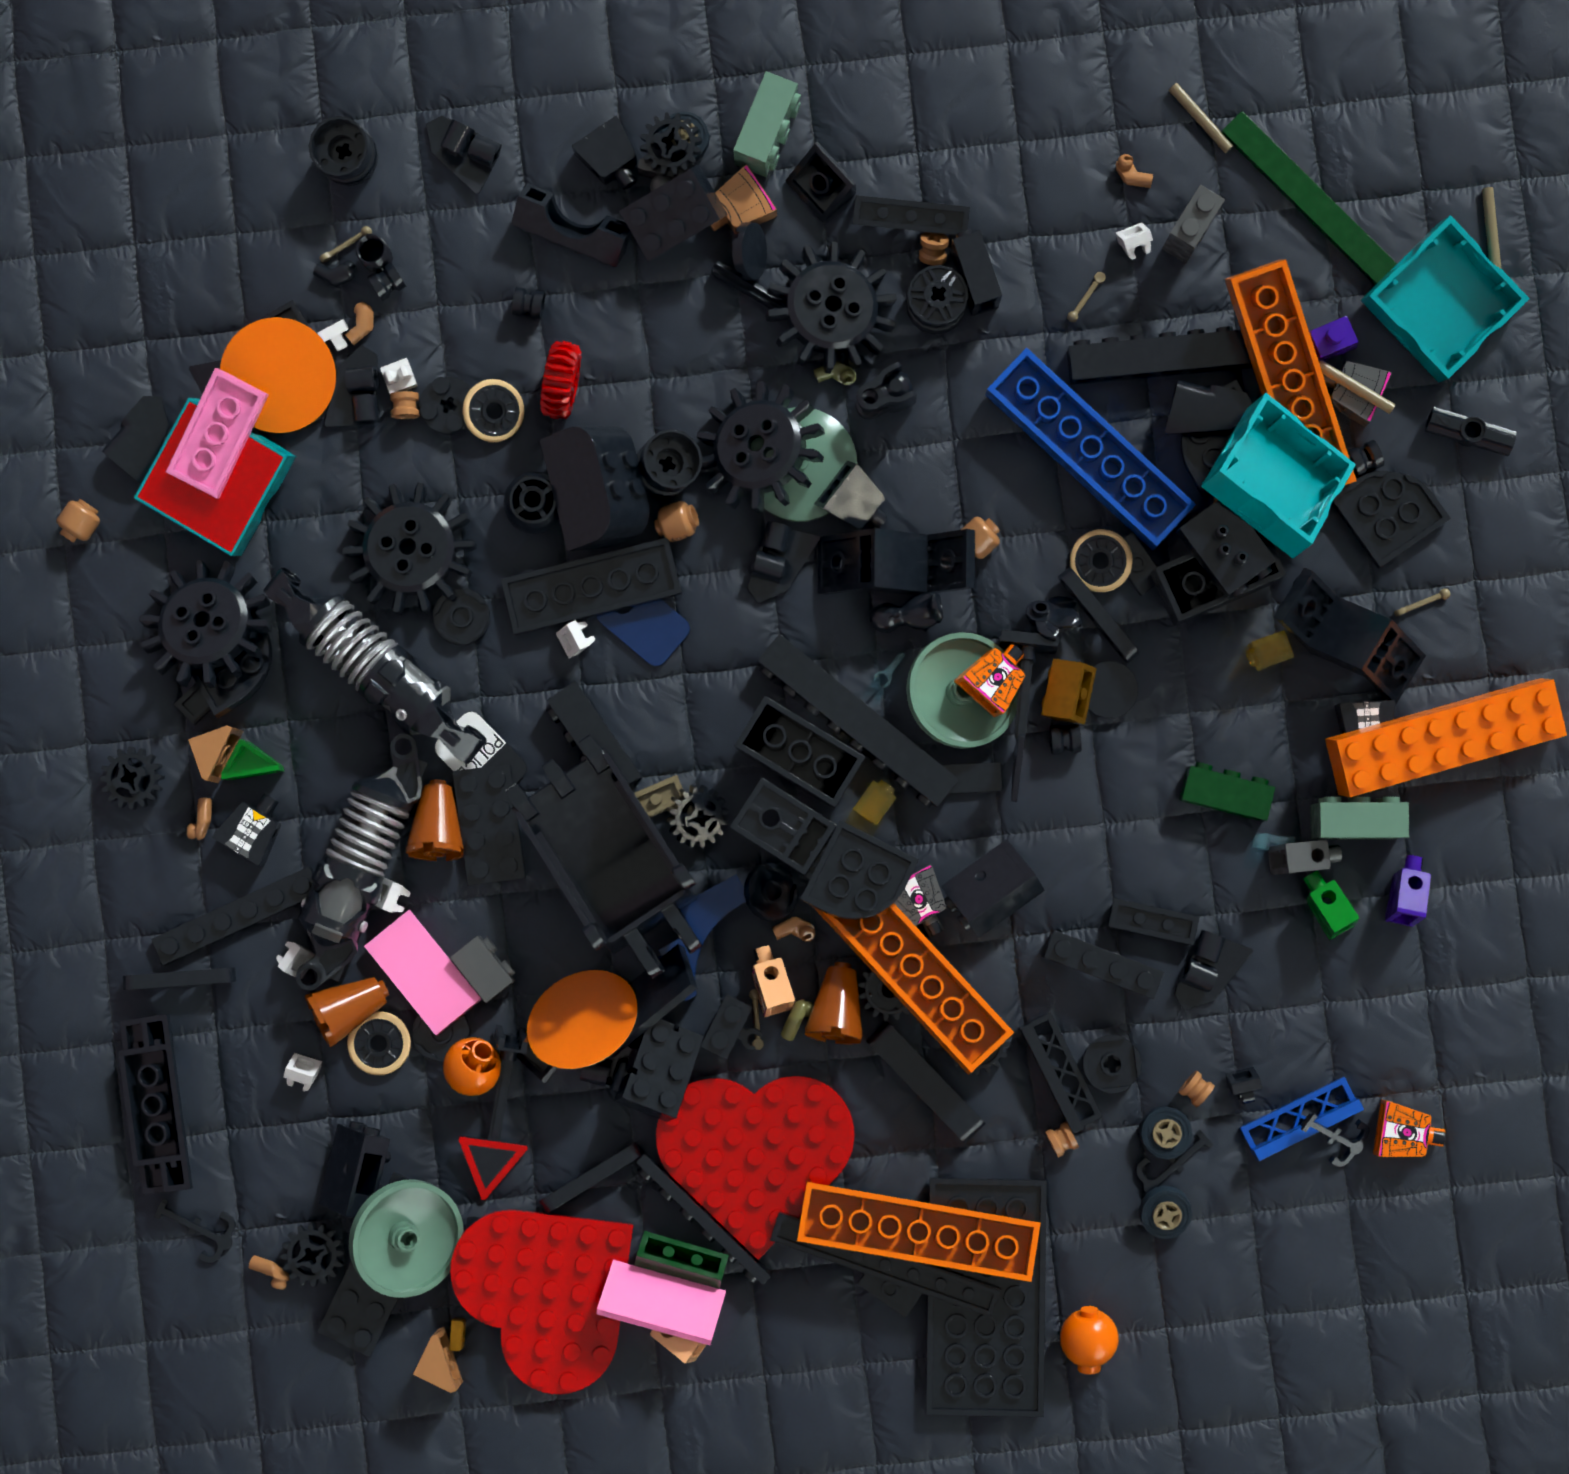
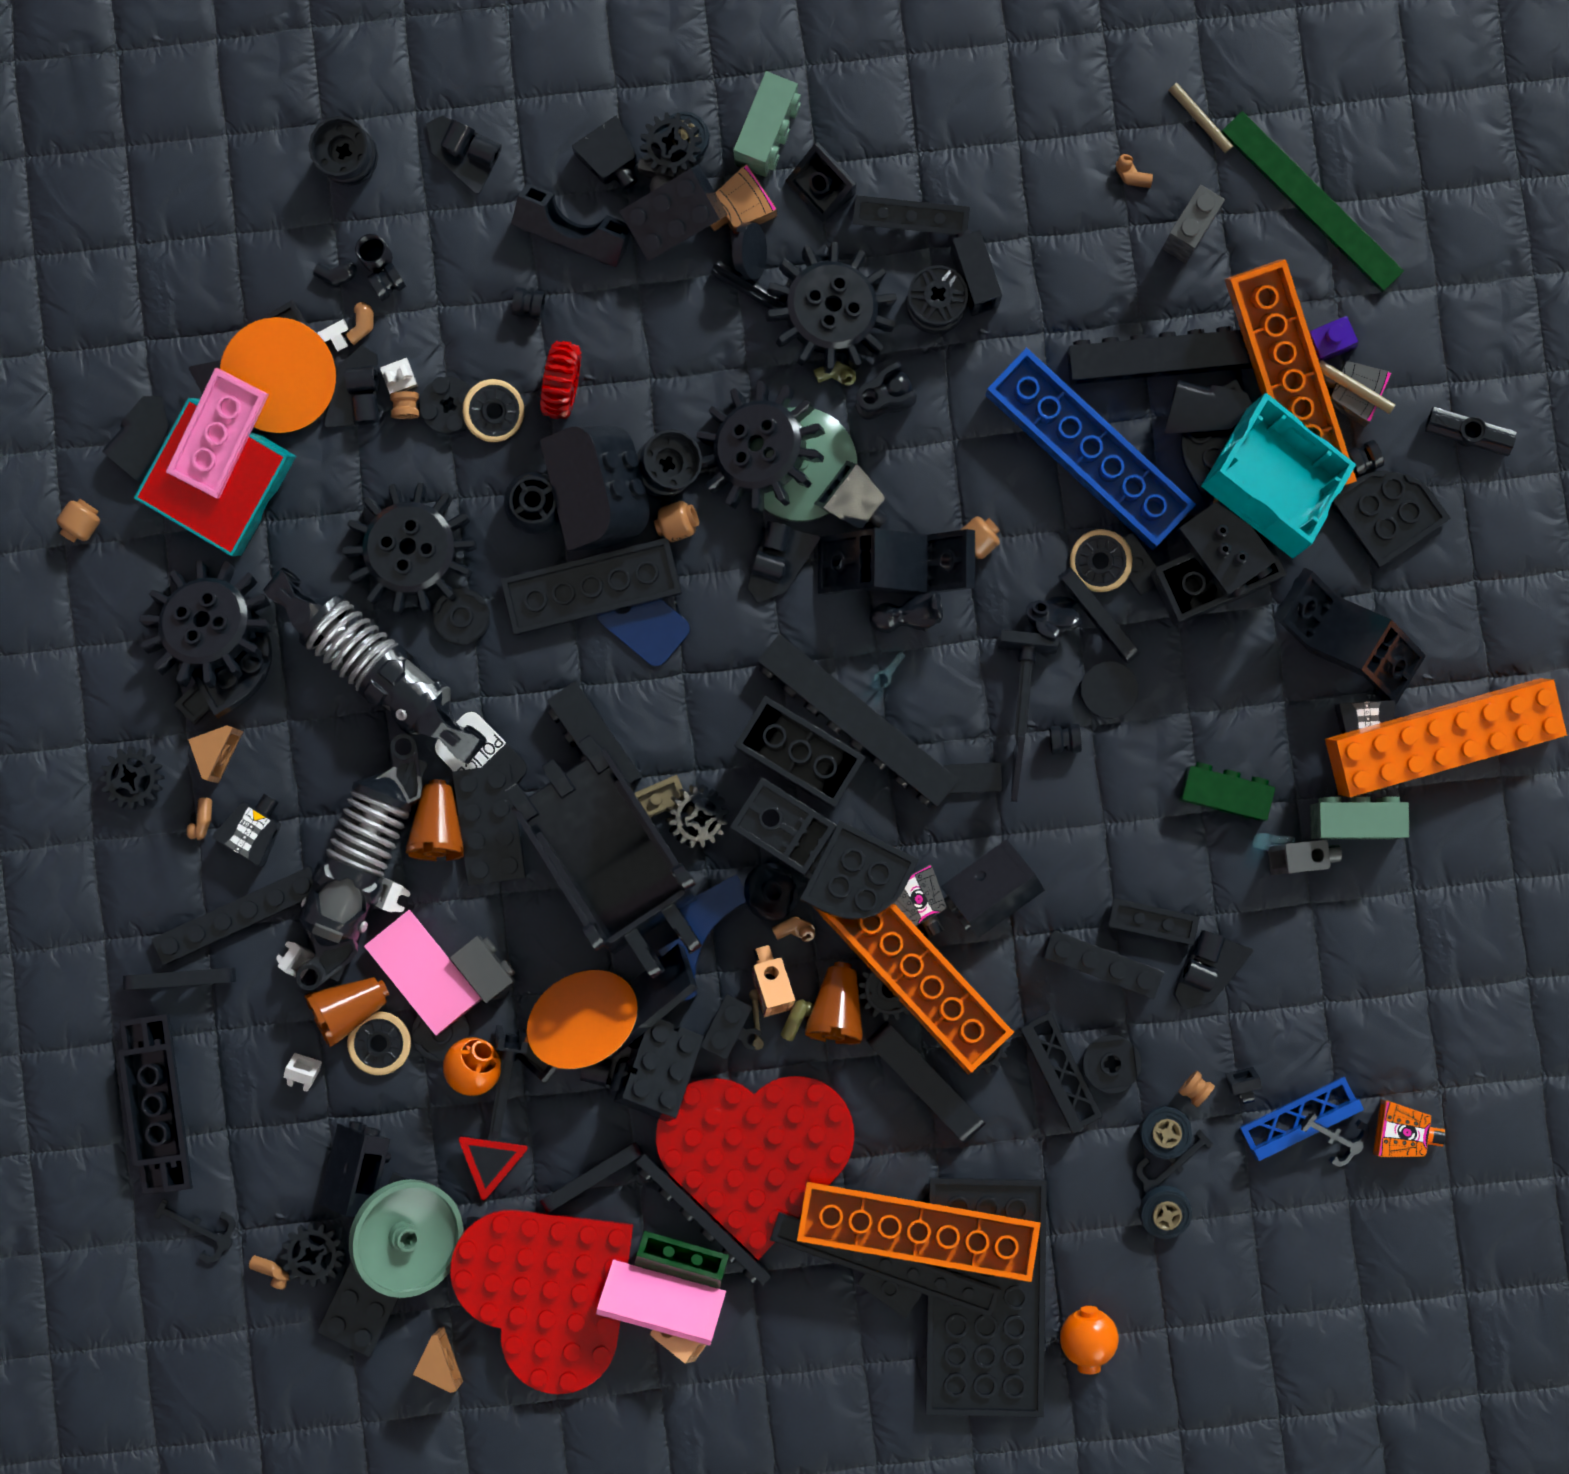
green slope [221,739,284,781] -> none
dark tan hinge [319,226,372,263] -> none
pearl gold tile [449,1317,466,1351] -> none
white tile [556,620,595,659] -> none
clear yellow brick [853,780,897,826] -> none
sand green dish [906,632,1018,749] -> none
medium nougat wheel [918,232,949,265] -> none
orange torso [954,644,1025,717] -> none
pearl gold brick [1041,658,1097,725] -> none
medium nougat wheel [1045,1121,1079,1158] -> none
dark tan hinge [1067,272,1106,322] -> none
white tile [1116,222,1153,259] -> none
clear yellow brick [1246,630,1294,671] -> none
green torso [1303,870,1360,941] -> none
teal tile [1360,215,1530,383] -> none
dark purple torso [1384,855,1431,927] -> none
dark tan hinge [1394,588,1450,617] -> none
dark tan bar [1482,187,1502,269] -> none

